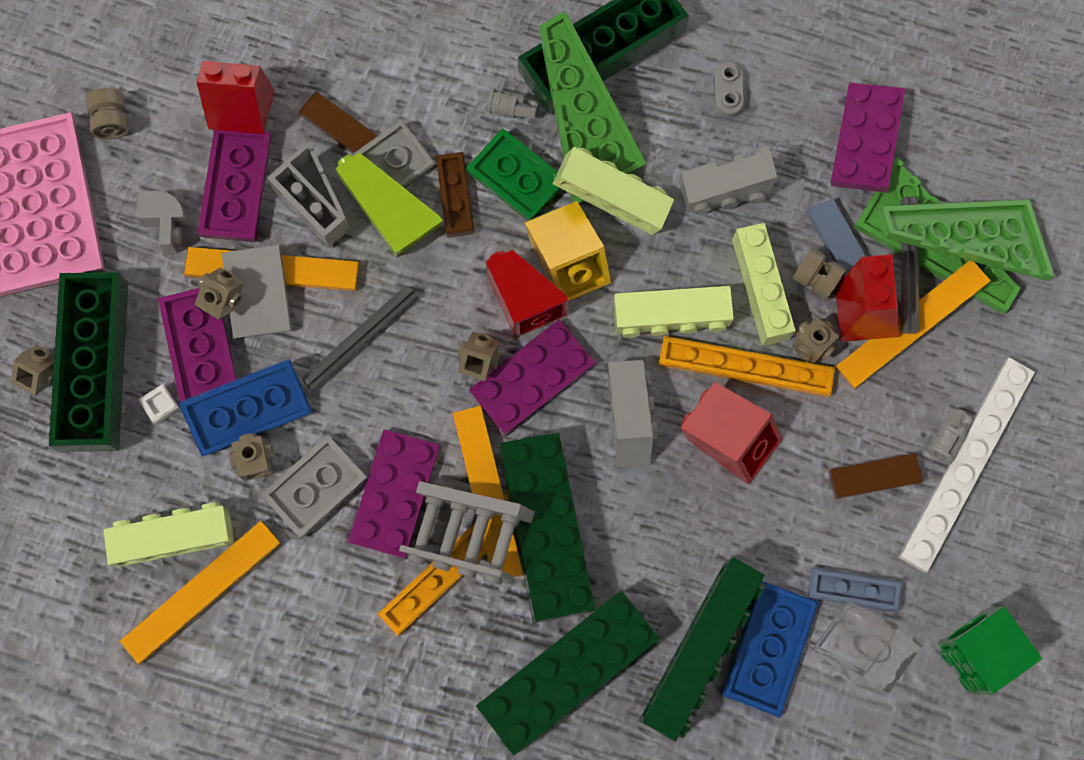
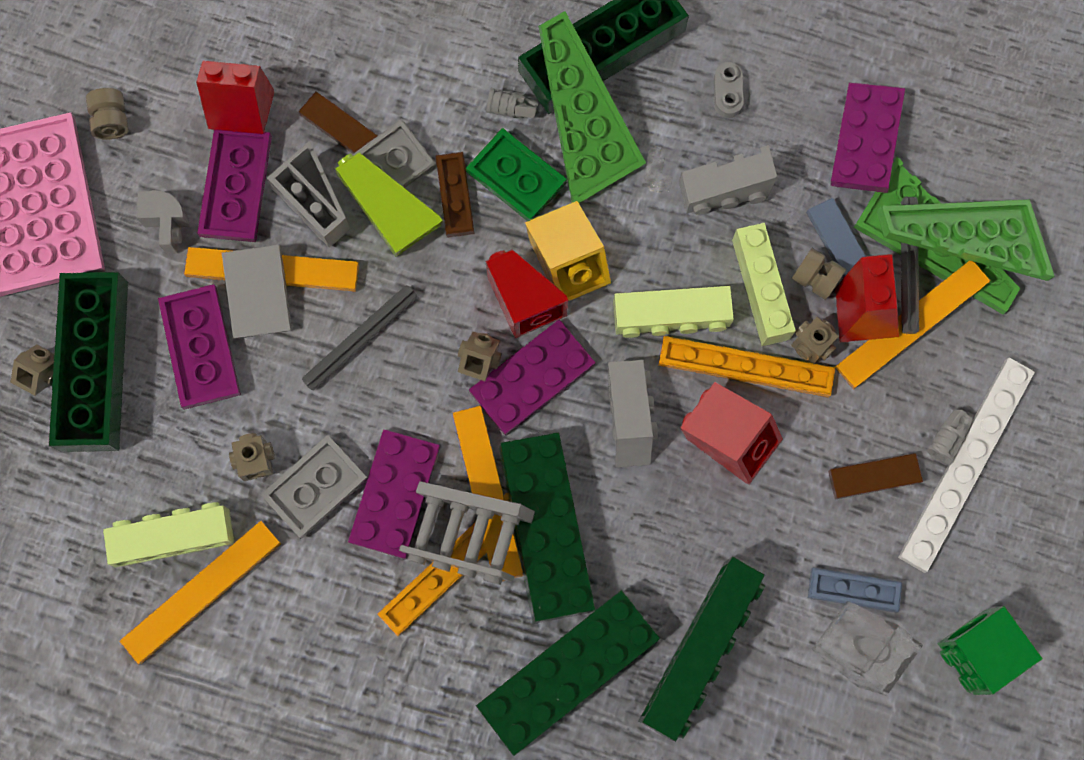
white tile [138,384,180,425] -> none
blue tile [178,358,312,457] -> none
dark tan brick [194,267,244,320] -> none
yellowish green brick [553,147,674,235] -> none
blue tile [721,581,819,718] -> none

